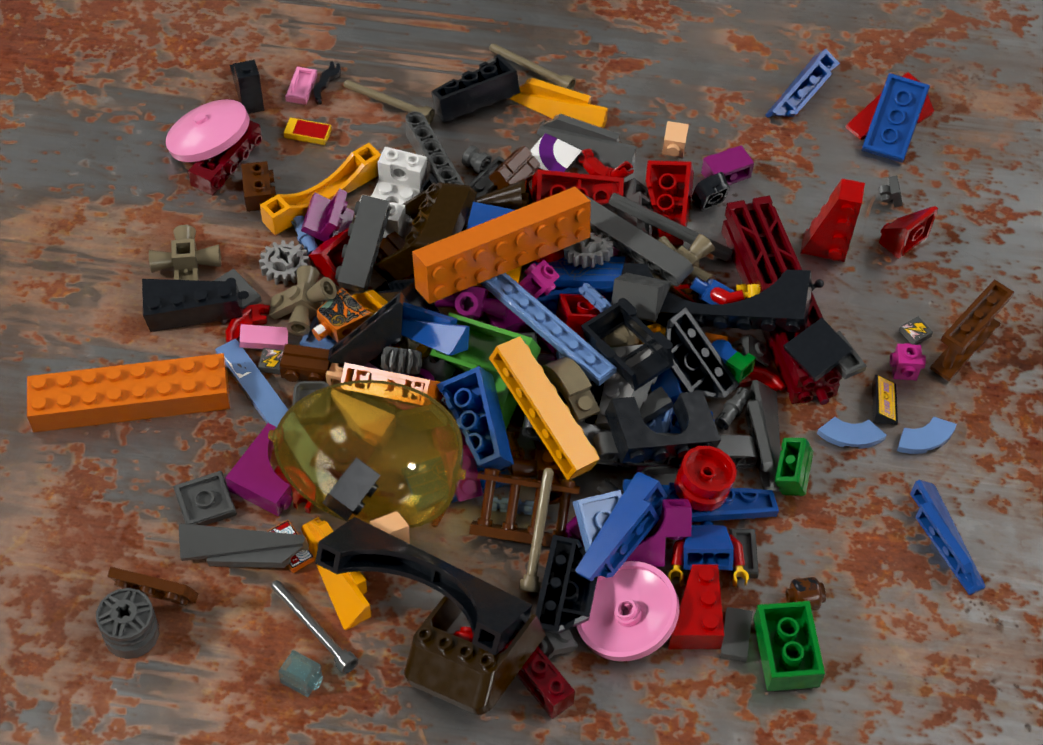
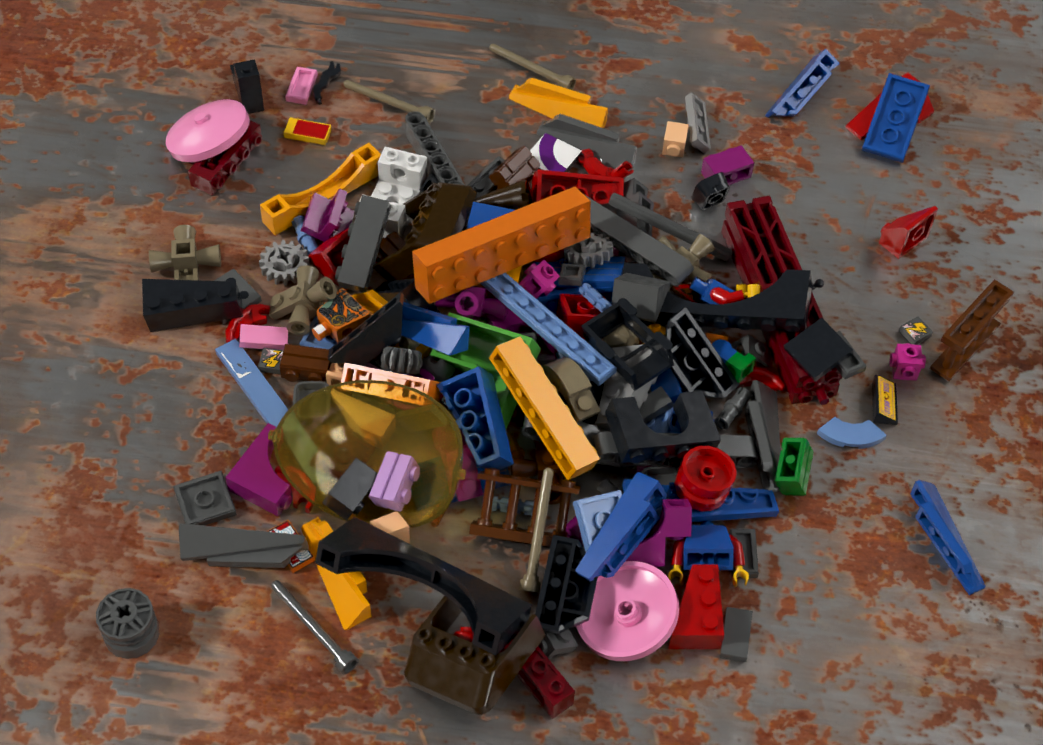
orange brick [27,353,230,433] -> none
reddish brown plate [107,567,199,606] -> none
reddish brown brick [241,161,276,212] -> none
clear light blue brick [278,650,323,697] -> none
black wedge [431,54,520,122] -> none
dark grey wheel [462,145,492,174] -> none
red wedge [646,160,694,246] -> none
green brick [753,601,825,691] -> none
reddish brown head [785,577,826,611] -> none
red wedge [800,178,865,262] -> none
dark grey tile [879,176,903,208] -> none
medium blue tile [897,417,957,454] -> none
none -> lavender brick [369,451,420,512]
none -> dark grey tile [558,264,586,286]
none -> light grey plate [685,92,711,153]

